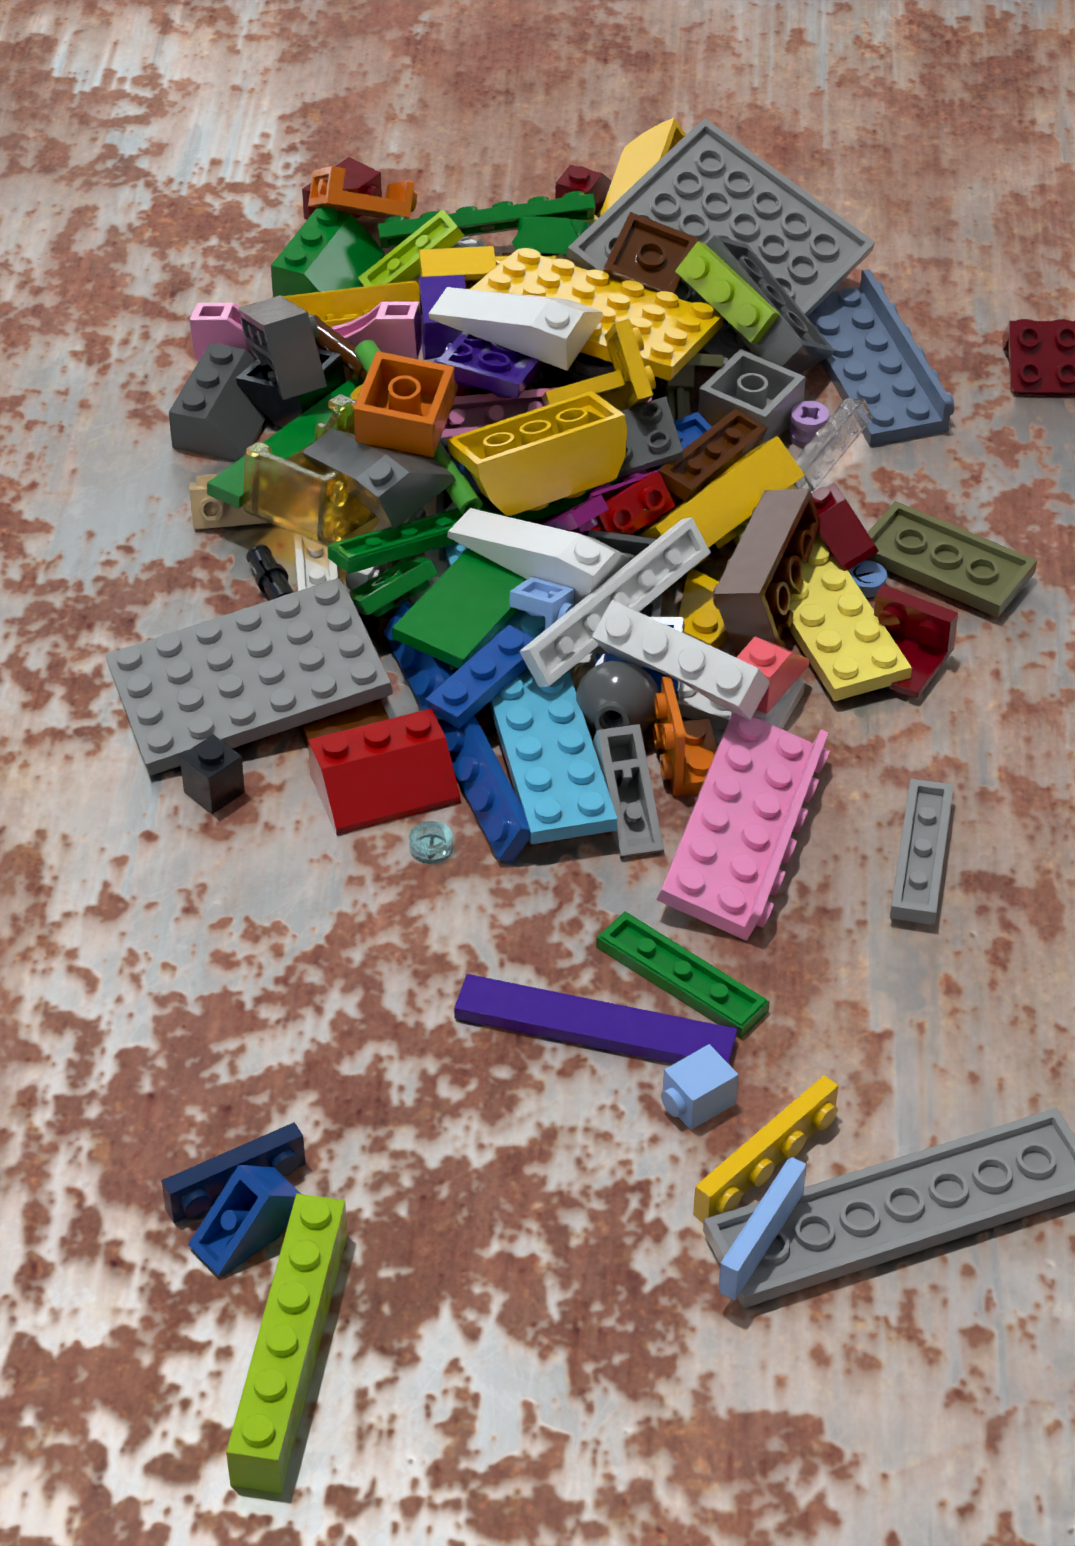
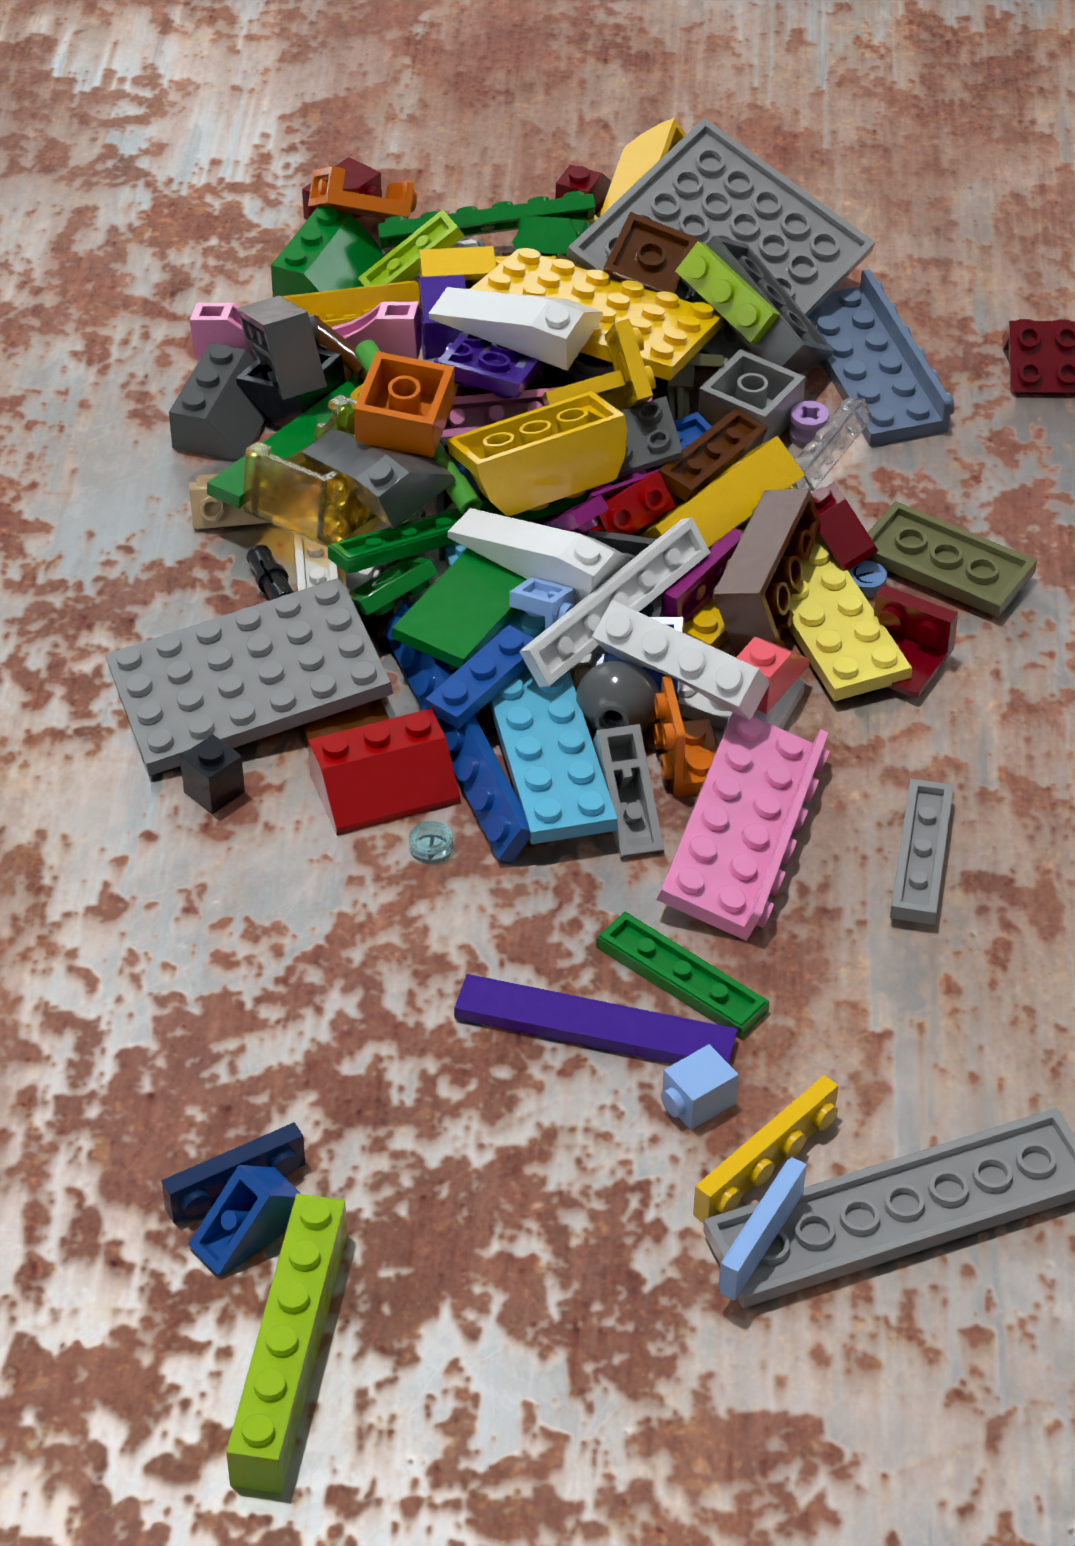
none -> magenta plate [662,528,743,624]

